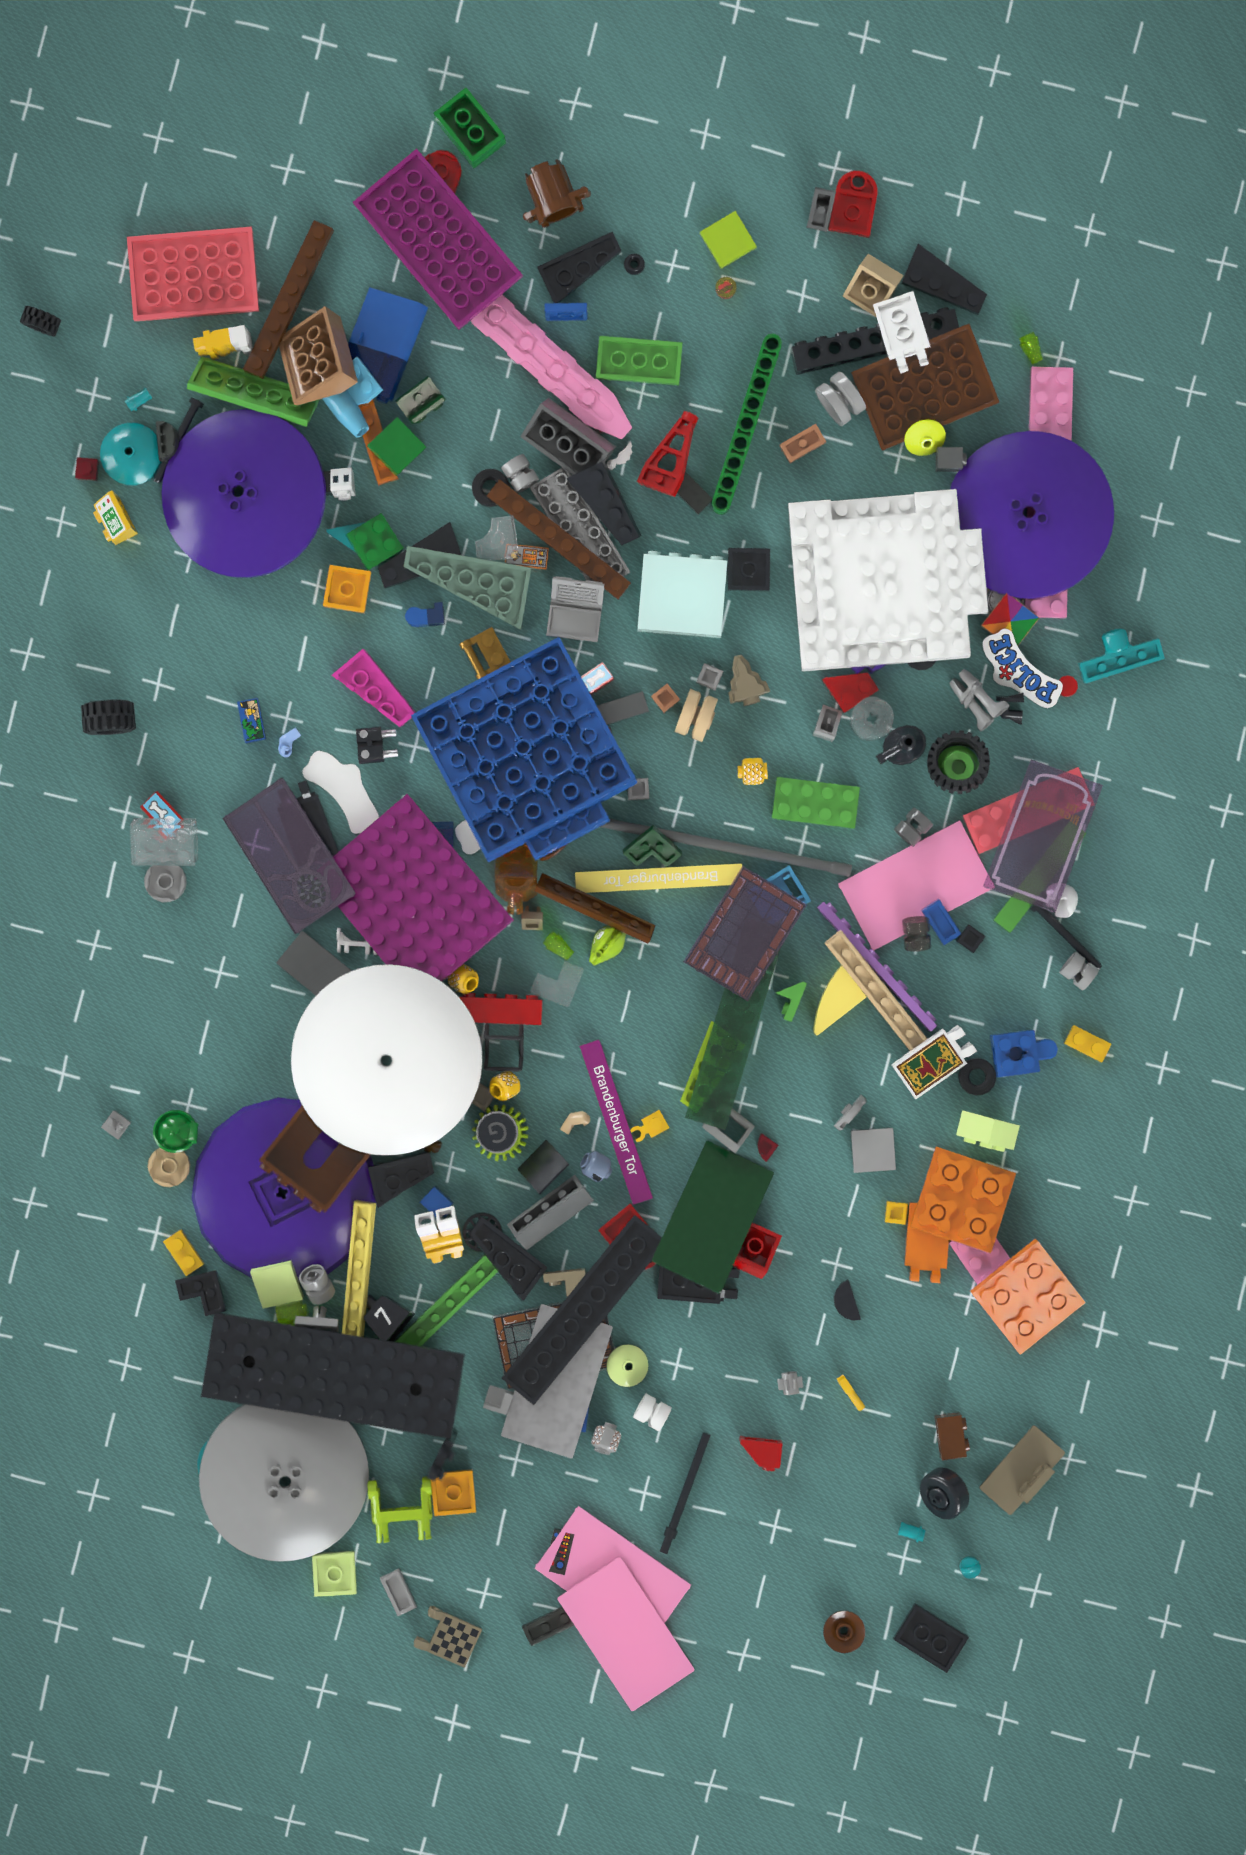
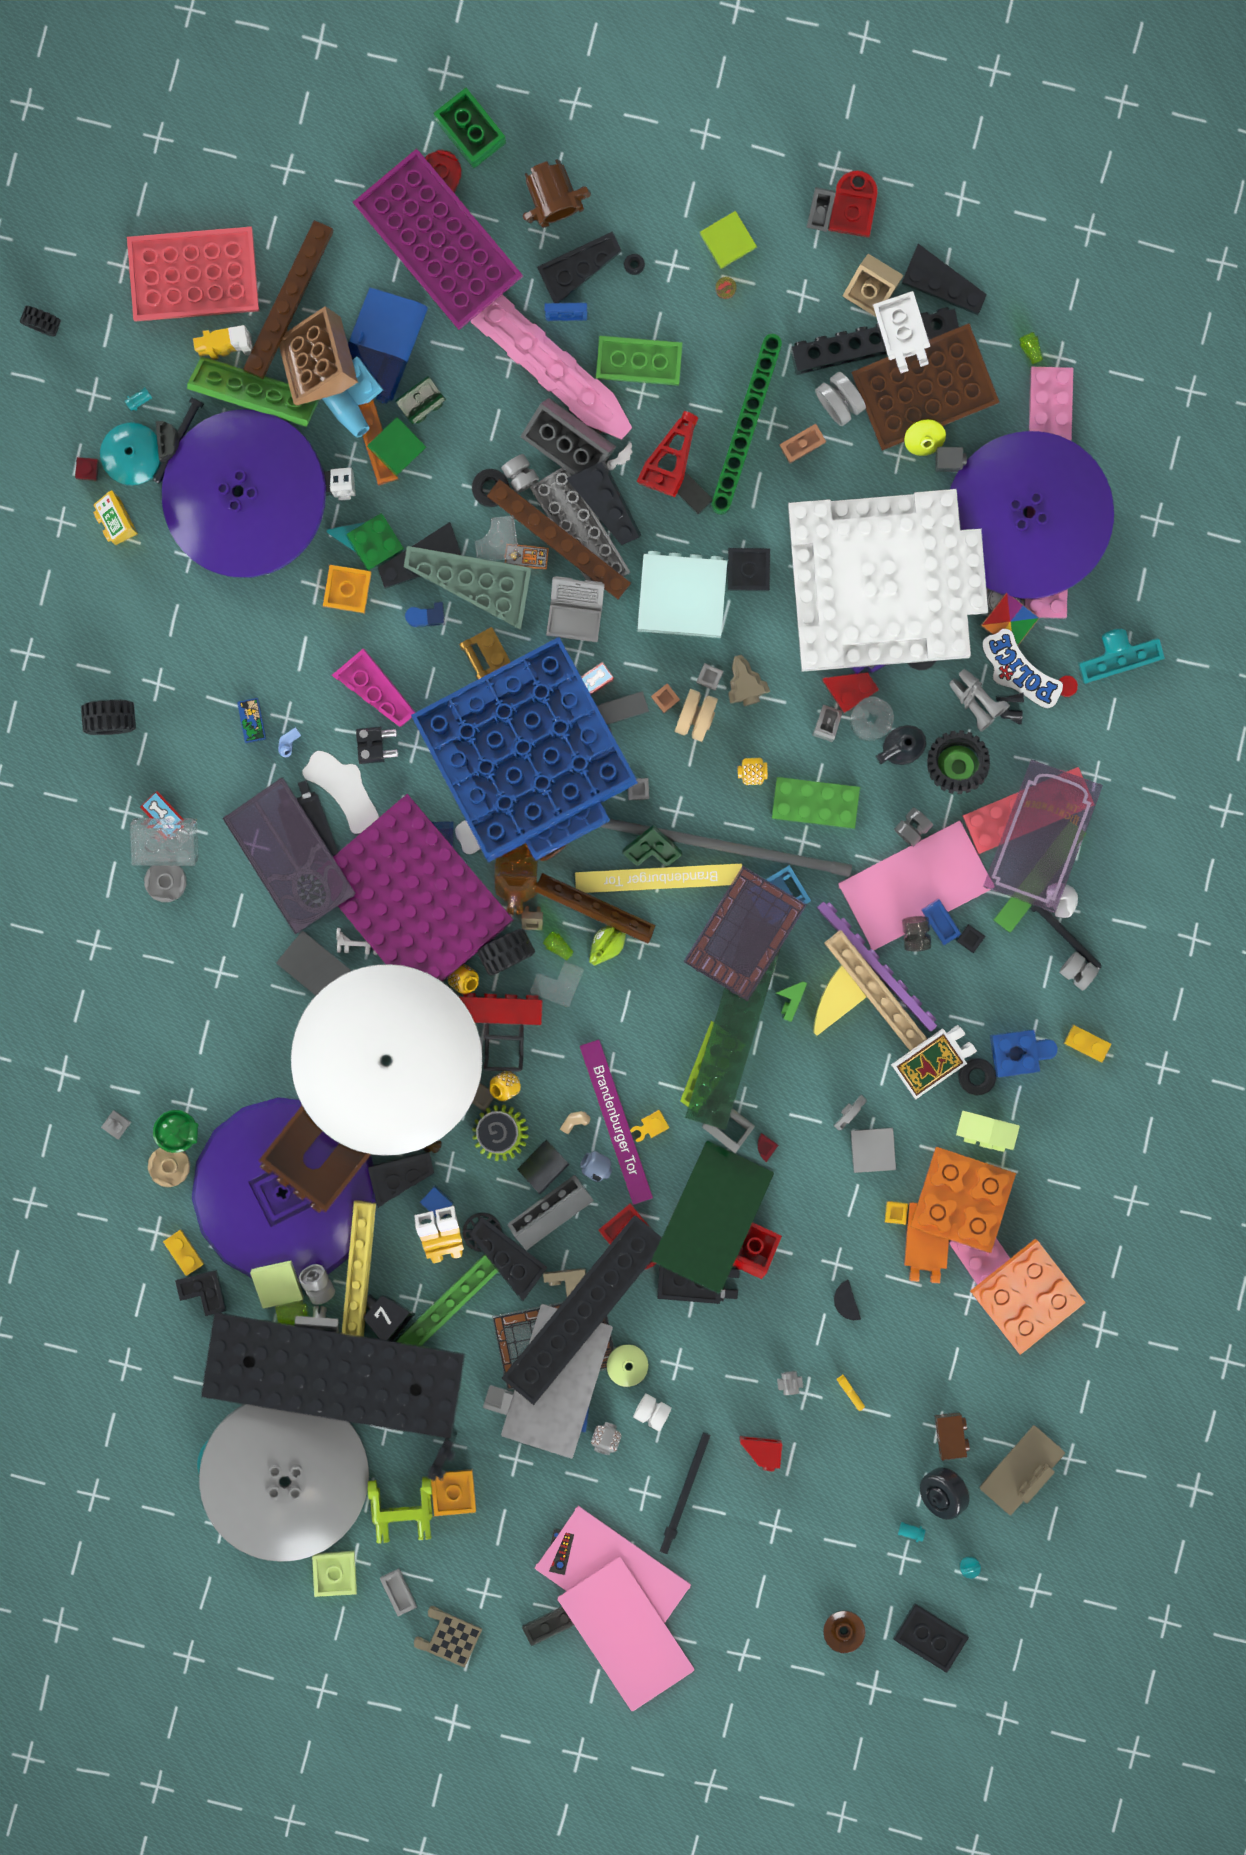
none -> black tyre [477,929,535,975]

